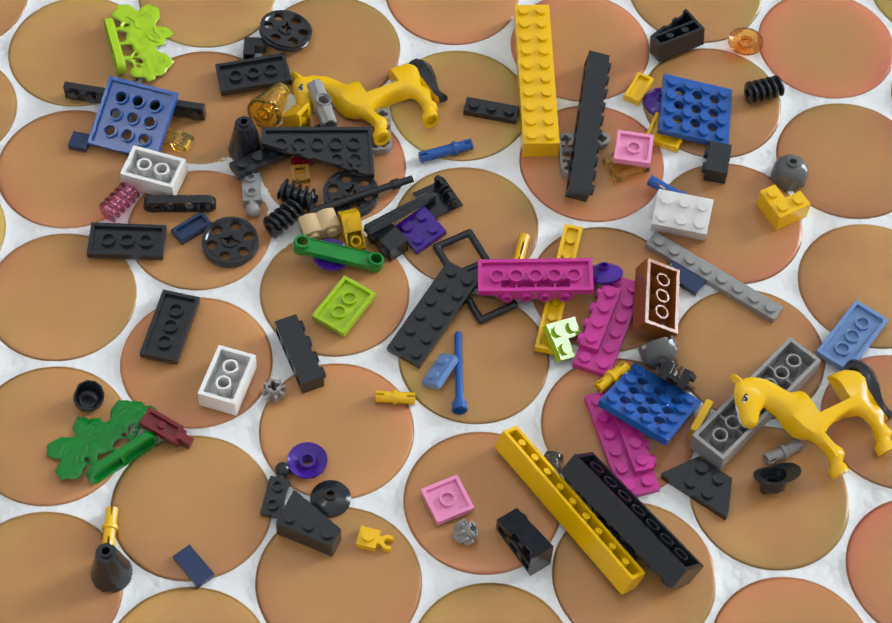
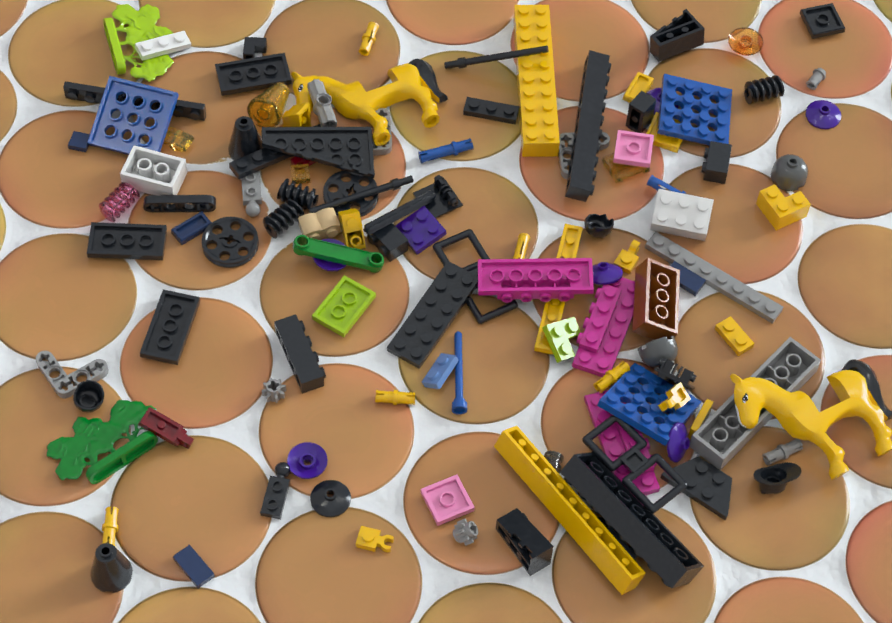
white brick [197,345,257,416] -> none
black wedge [259,10,312,52] -> none
black wedge [276,490,341,557] -> none
medium blue plate [815,300,889,371] -> none
none -> light grey beam [35,351,108,398]
none -> white plate [135,31,191,61]
none -> yellow pin [358,22,379,56]
none -> black bar [444,45,549,69]
none -> black bar [582,415,688,514]
none -> black hair [584,214,614,238]
none -> yellow plate [614,240,640,274]
none -> black brick [626,91,656,133]
none -> yellow plate [658,382,691,412]
none -> dark purple dish [667,422,690,462]
none -> yellow plate [715,316,755,356]
none -> black plate [800,3,845,39]
none -> dark purple dish [805,100,841,129]
none -> light grey pin [806,68,826,90]

